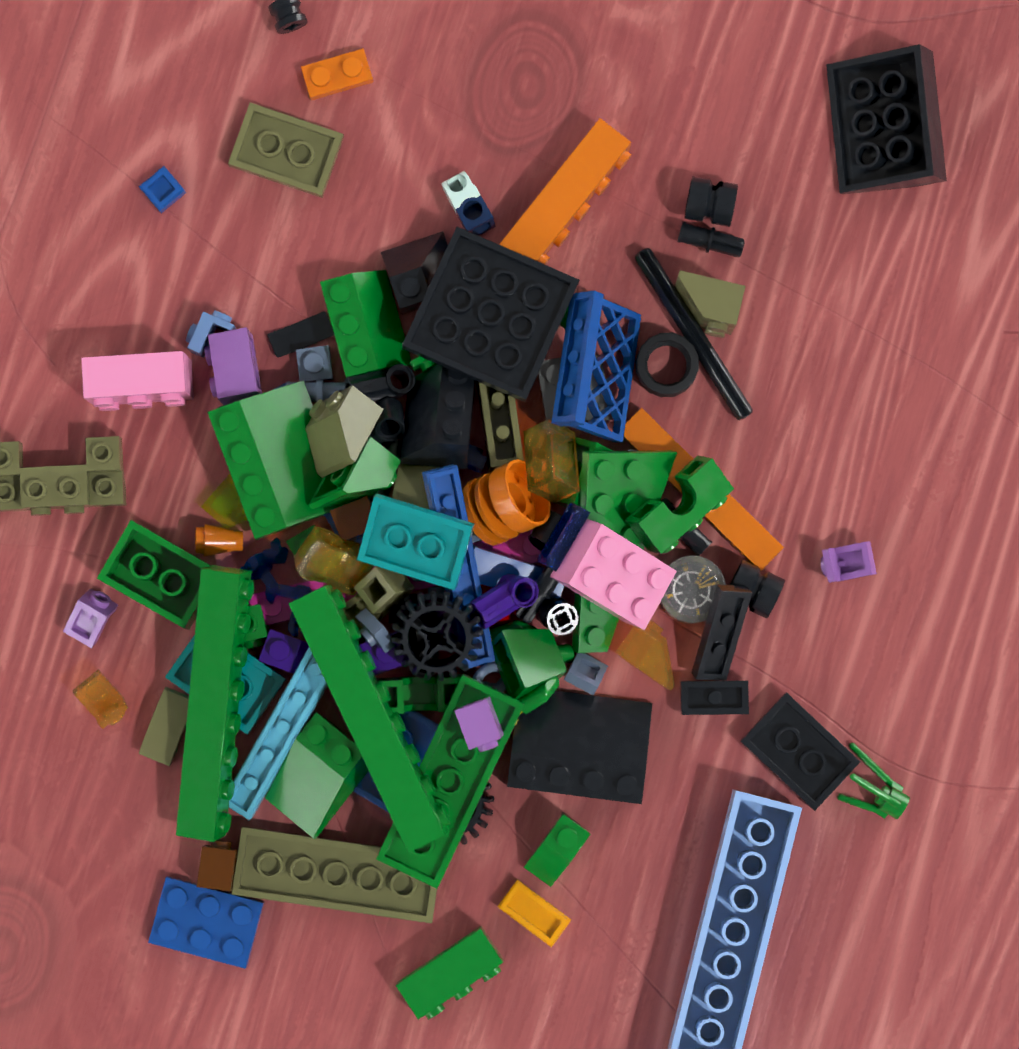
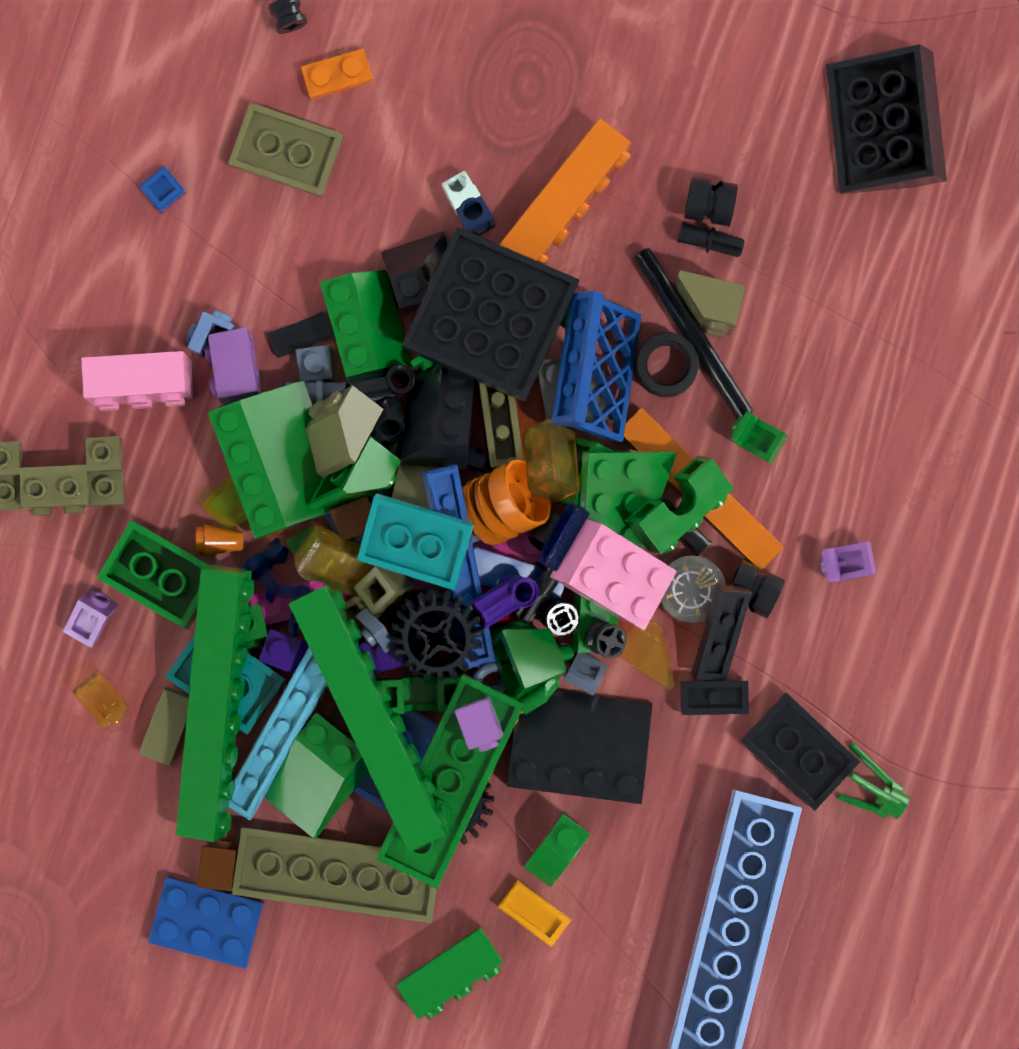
none -> black wheel [584,620,627,658]
none -> green bracket [730,411,788,465]

